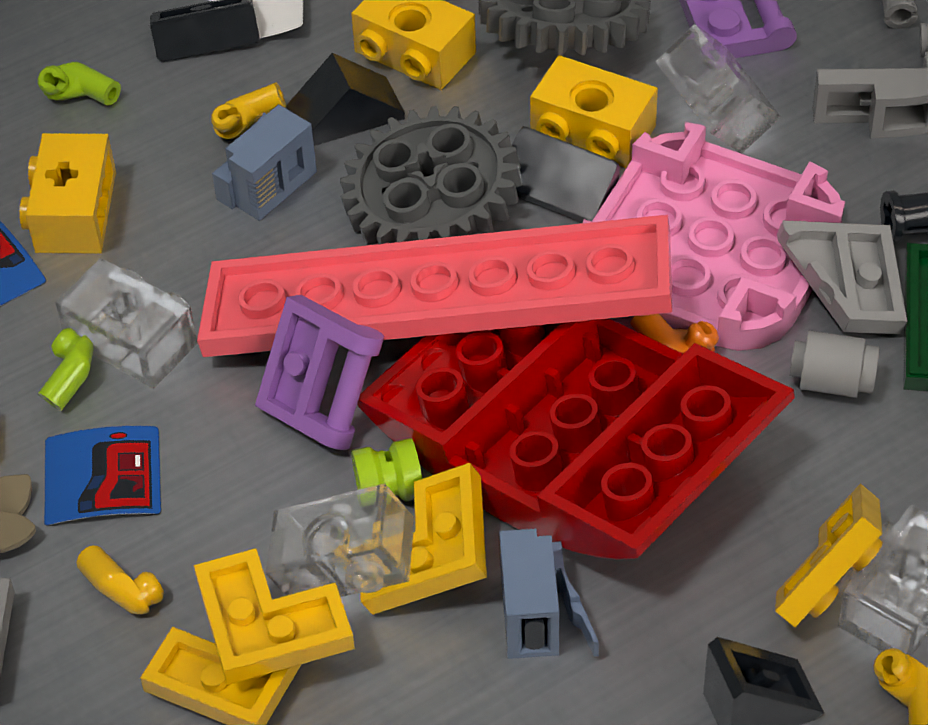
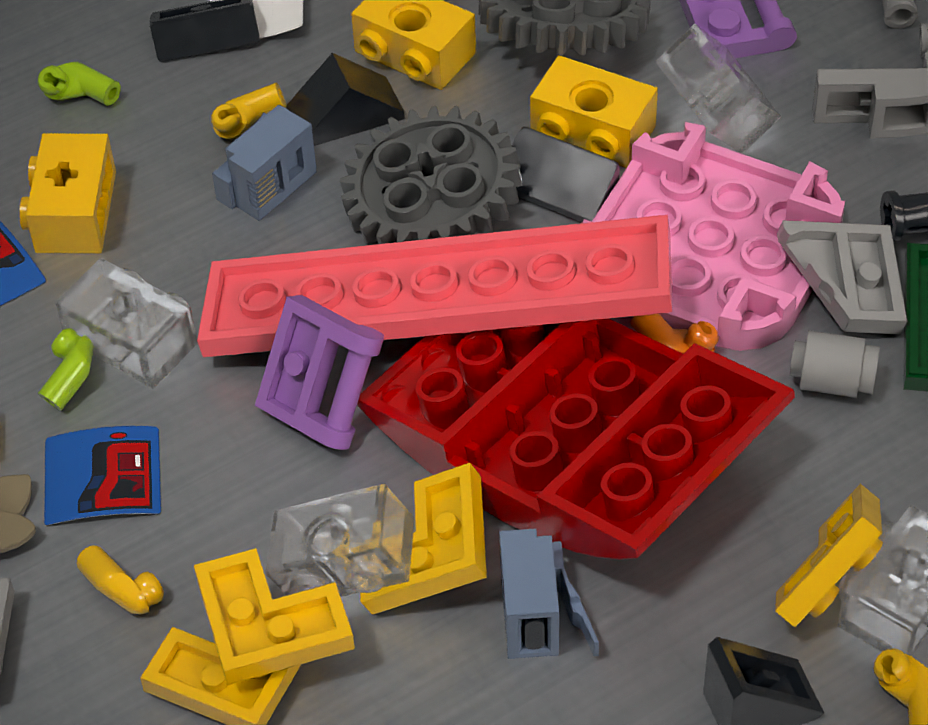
lime wheel [351,438,422,511] -> none

